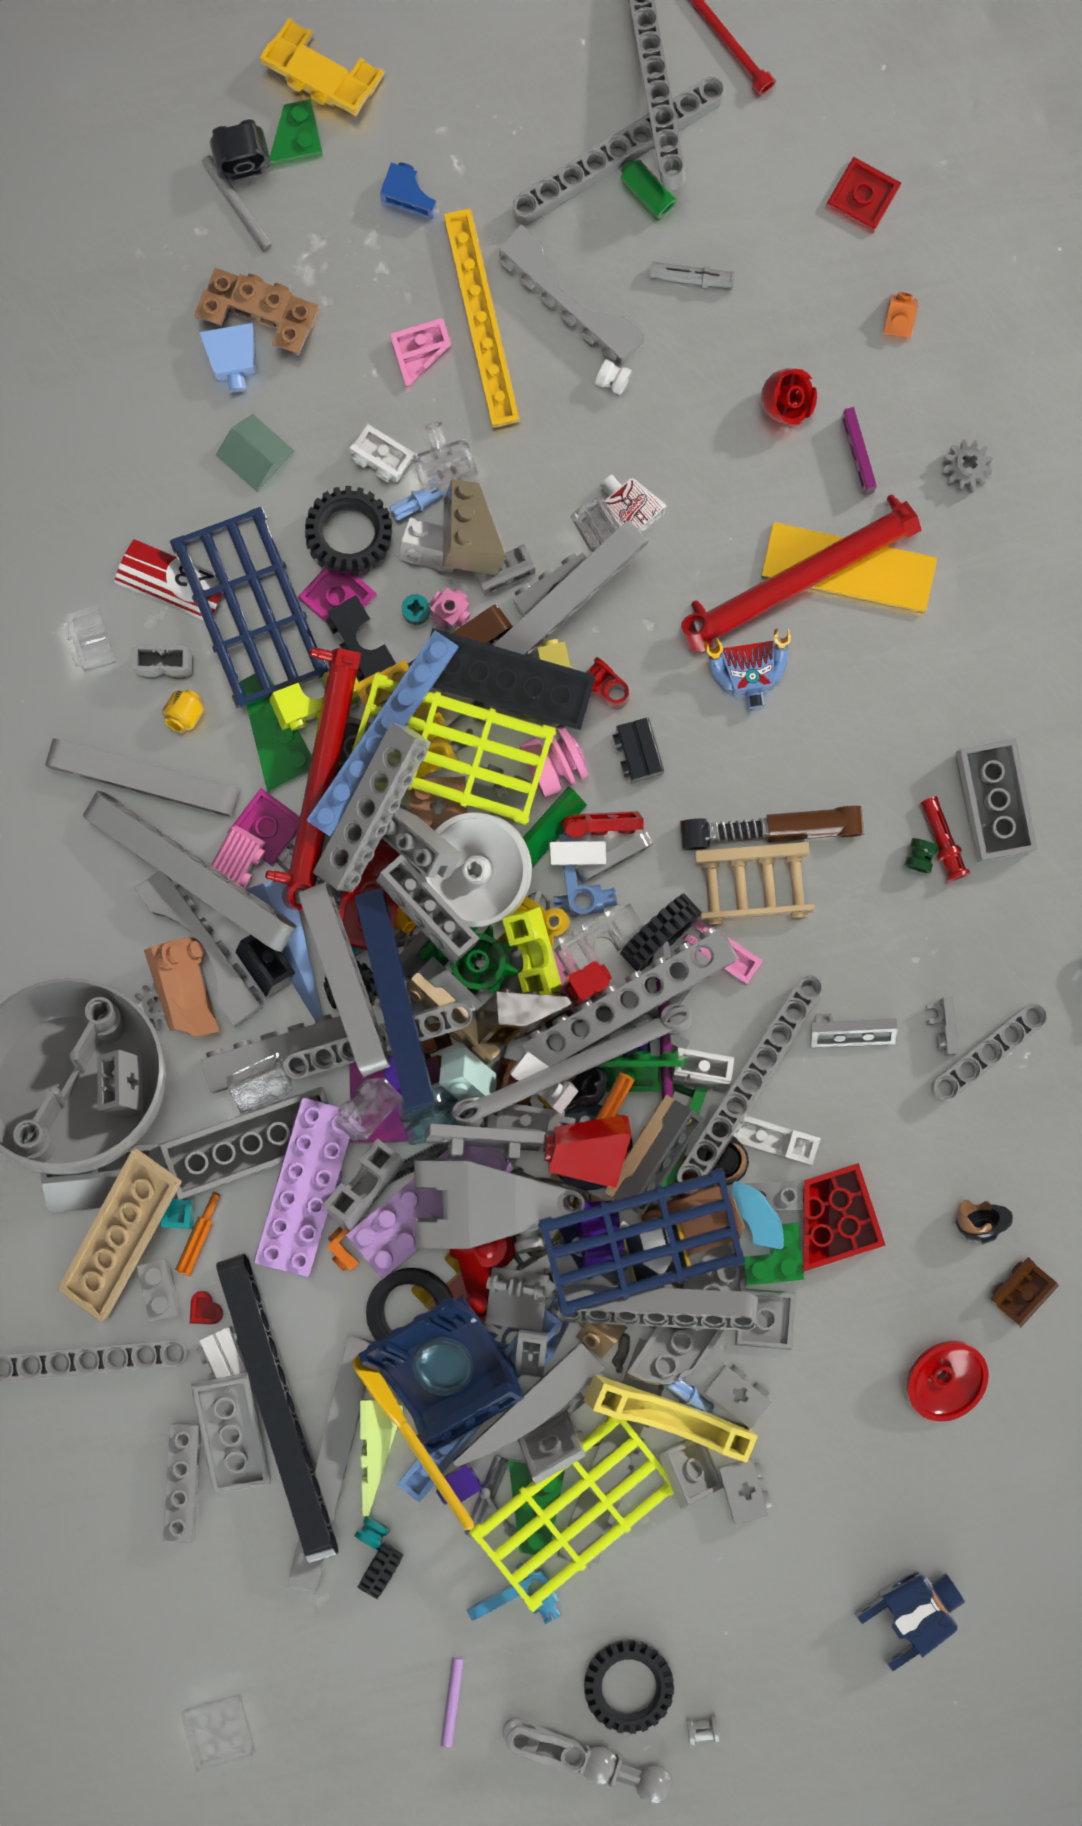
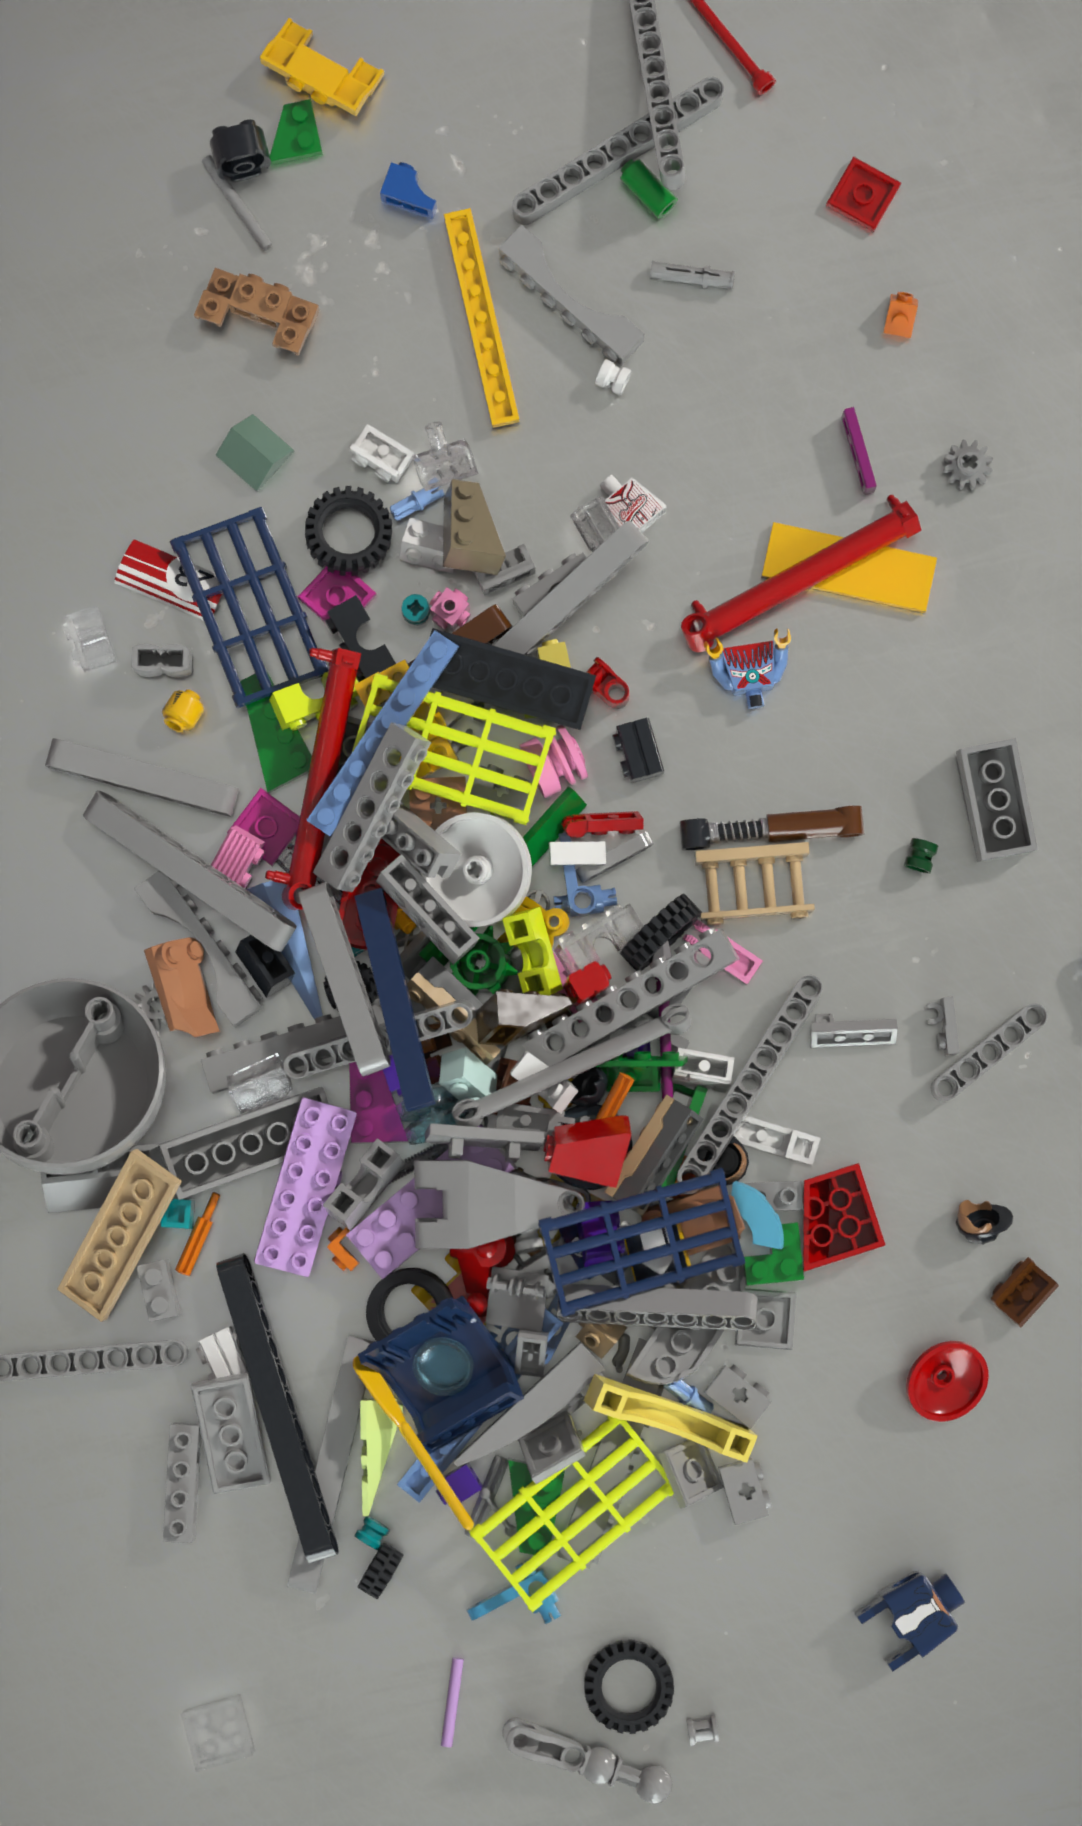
light grey brick [97,1049,143,1118] -> none
red tile [189,1291,224,1325] -> none
light blue torso [200,323,255,393] -> none
clear brick [334,1078,403,1141] -> none
bright pink wing [390,318,451,386] -> none
red cylinder [761,368,817,425] -> none
red pin [920,796,971,883] -> none

